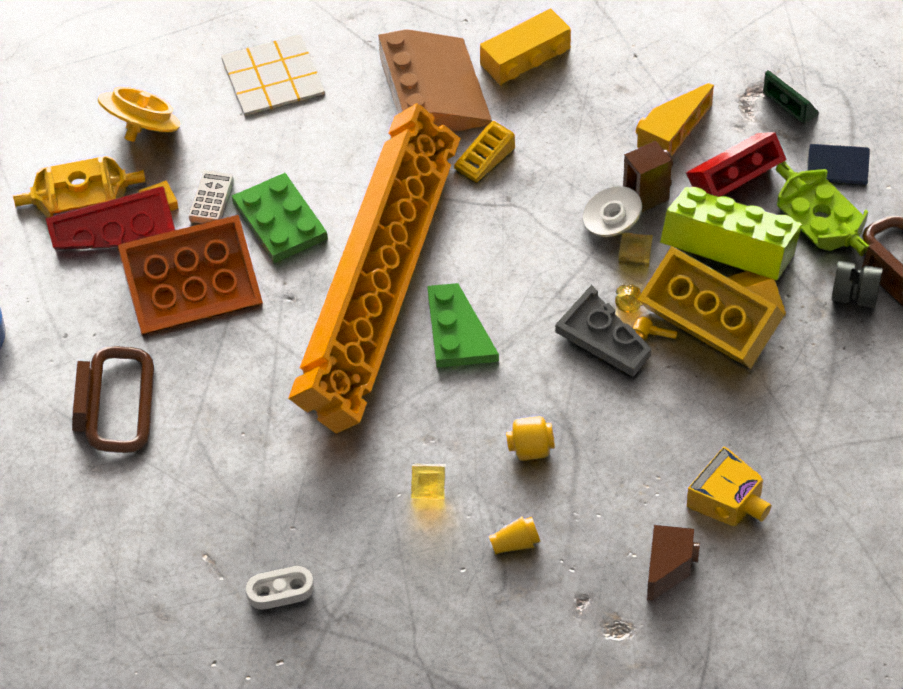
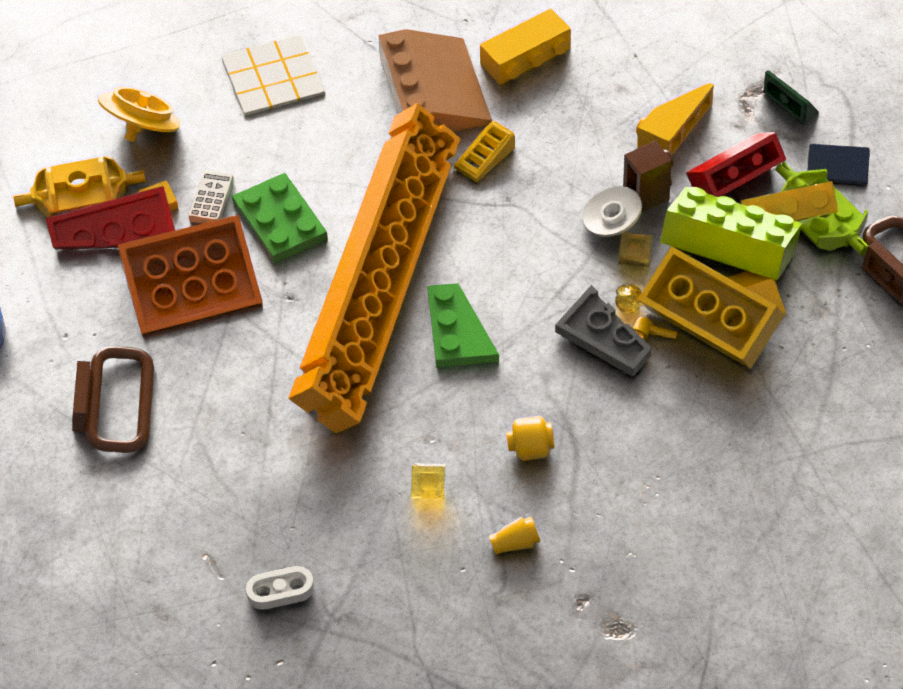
reddish brown slope [647,525,700,601] -> none
yellow torso [686,446,772,526] -> none
pearl dark grey wheel [831,261,882,308] -> none
none -> yellow plate [741,181,839,221]

